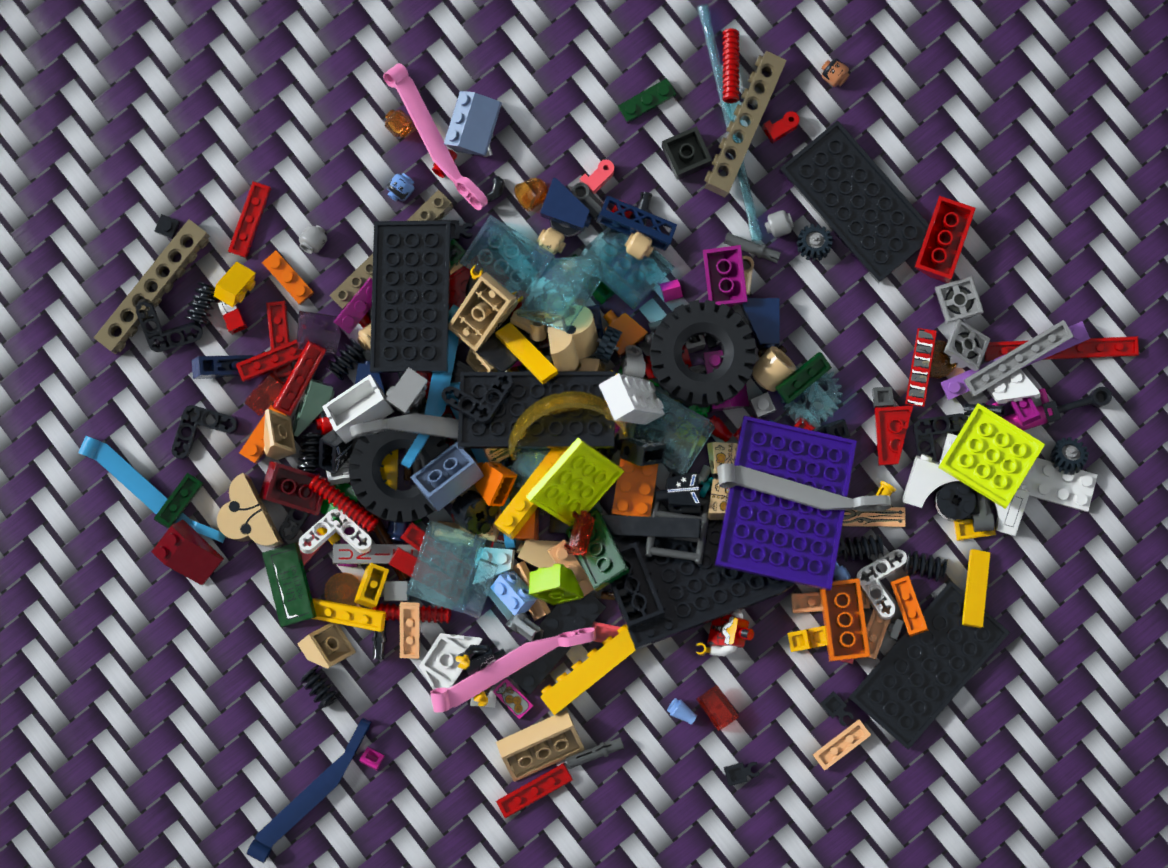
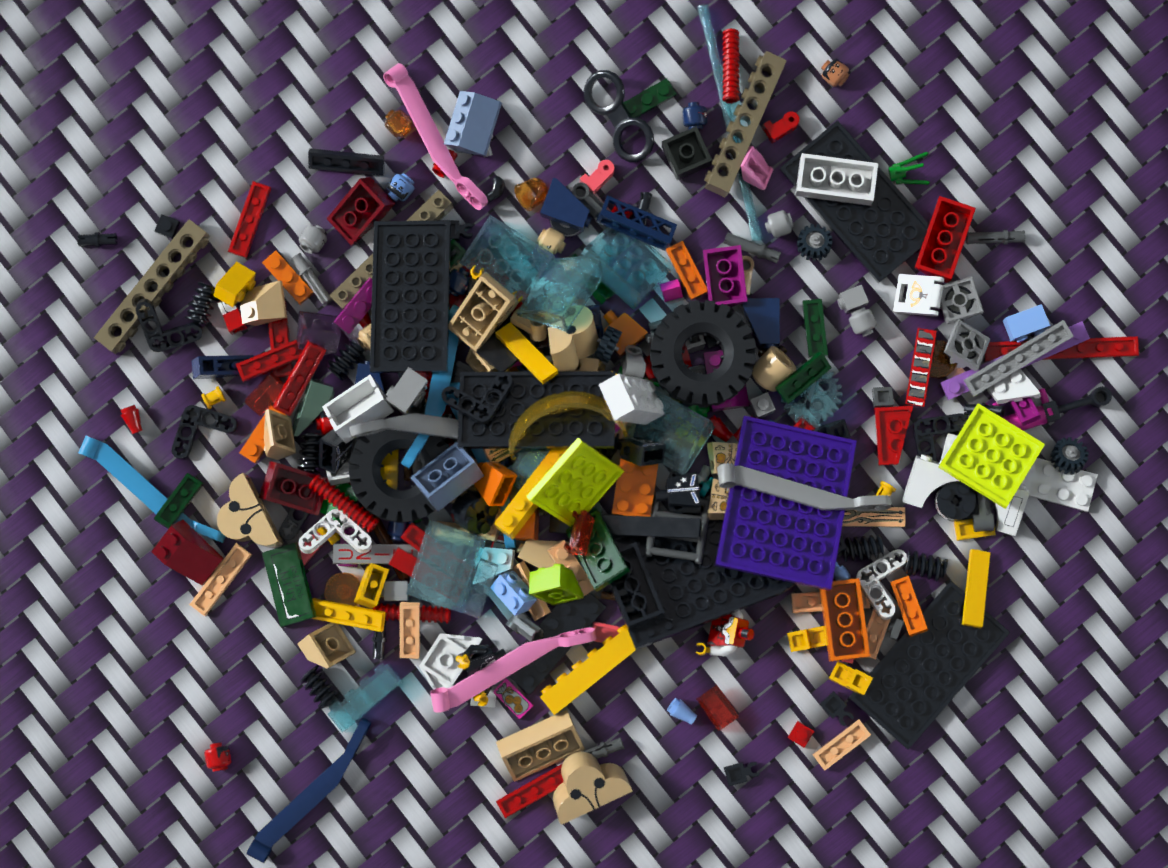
dark pink slope [359,747,385,771] -> none
tan head [624,232,654,260] -> none
none -> black pin [77,232,118,247]
none -> red cone [121,405,143,434]
none -> light nougat tile [189,543,252,616]
none -> yellow bush [201,386,226,409]
none -> red head [204,742,232,772]
none -> tan slope [240,280,287,326]
none -> light grey axle [291,253,331,304]
none -> black plate [308,148,384,176]
none -> dark red slope [327,177,395,246]
none -> clear light blue brick [327,663,404,732]
none -> dark blue head [450,267,470,297]
none -> tan brick [553,752,633,825]
none -> black bar [584,70,654,162]
none -> orange plate [665,241,708,300]
none -> dark blue head [682,102,707,130]
none -> bright pink slope [741,146,773,190]
none -> red plate [787,721,814,748]
none -> white brick [795,153,878,206]
none -> dark green plate [802,299,828,358]
none -> yellow slope [829,661,873,695]
none -> light grey brick [837,284,869,313]
none -> light grey head [849,307,877,337]
none -> green plant [888,152,930,185]
none -> white container [893,274,944,316]
none -> dark grey pin [966,229,1025,245]
none -> light blue brick [1003,304,1050,343]

